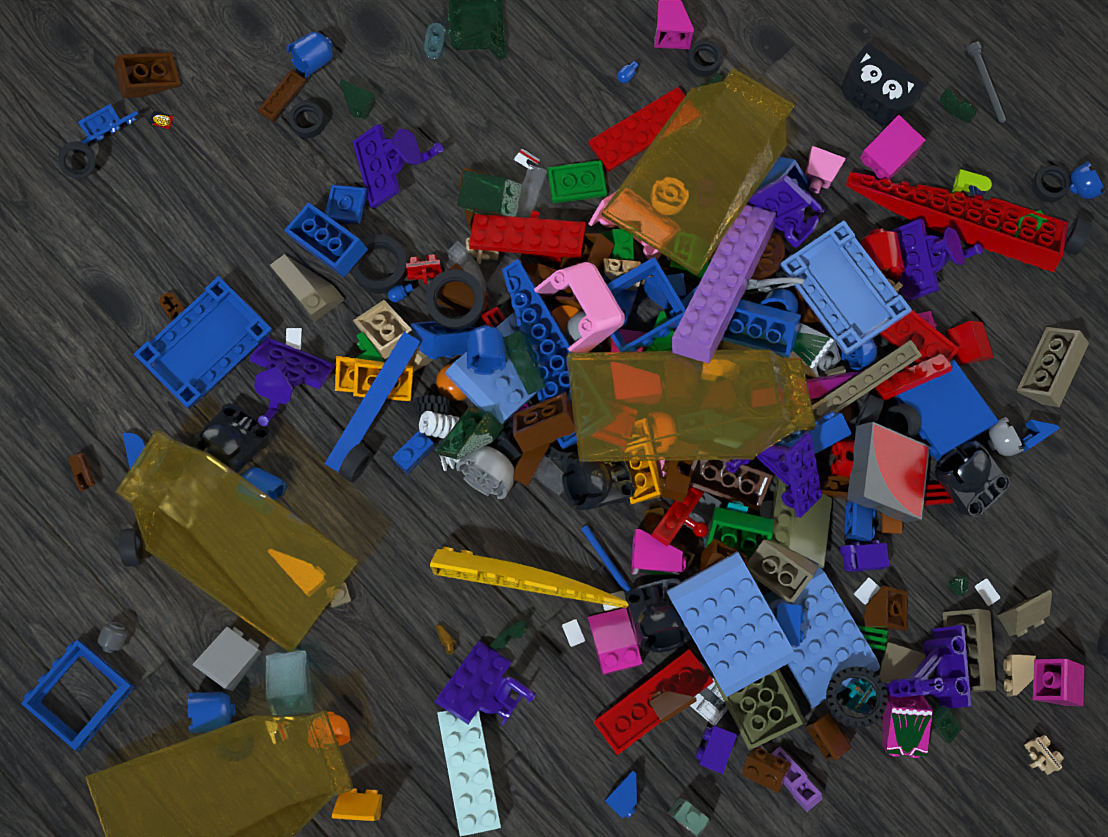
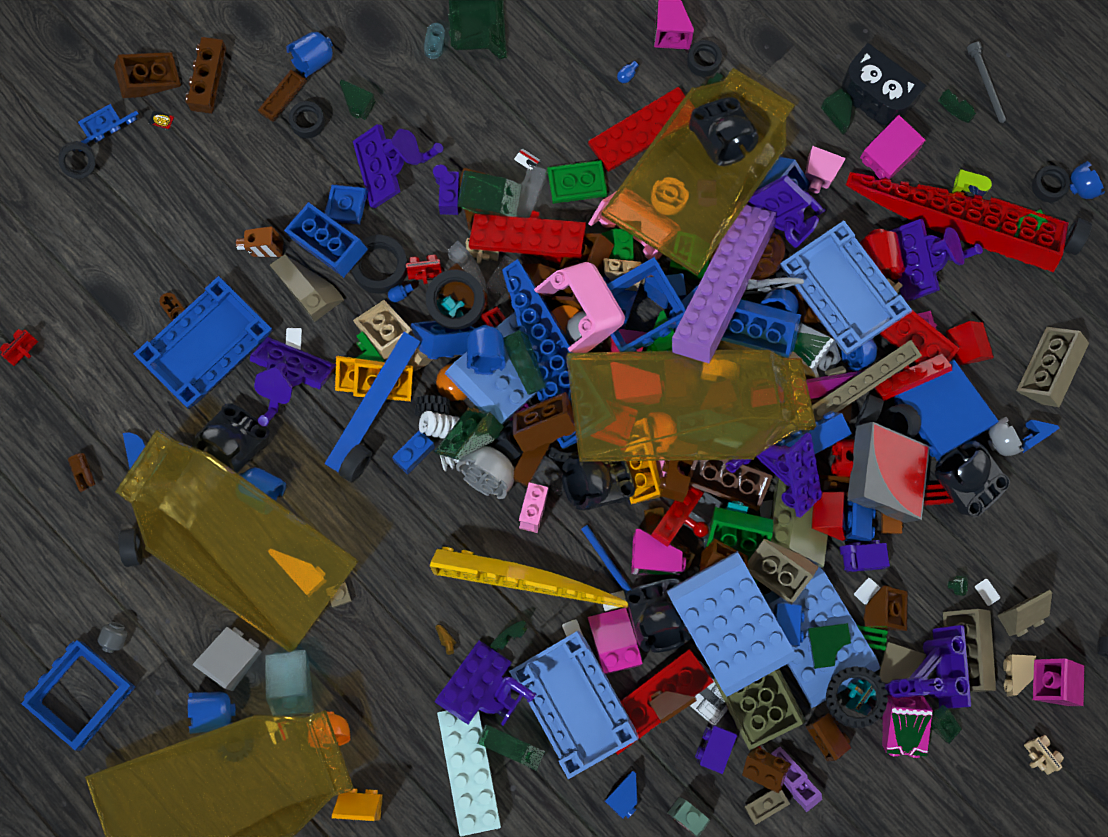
none -> red hips [0,329,38,366]
none -> reddish brown brick [185,37,226,114]
none -> dark orange torso [236,227,284,257]
none -> dark purple hinge [433,164,460,215]
none -> teal hips [437,296,465,318]
none -> clear green slope [477,724,545,771]
none -> medium blue slope [509,631,639,779]
none -> bright pink panel [519,482,548,533]
none -> black piece [688,97,759,166]
none -> dark tan plate [744,790,790,825]
none -> dark green tile [807,623,851,669]
none -> red slope [812,492,847,541]
none -> clear green slope [821,89,852,135]

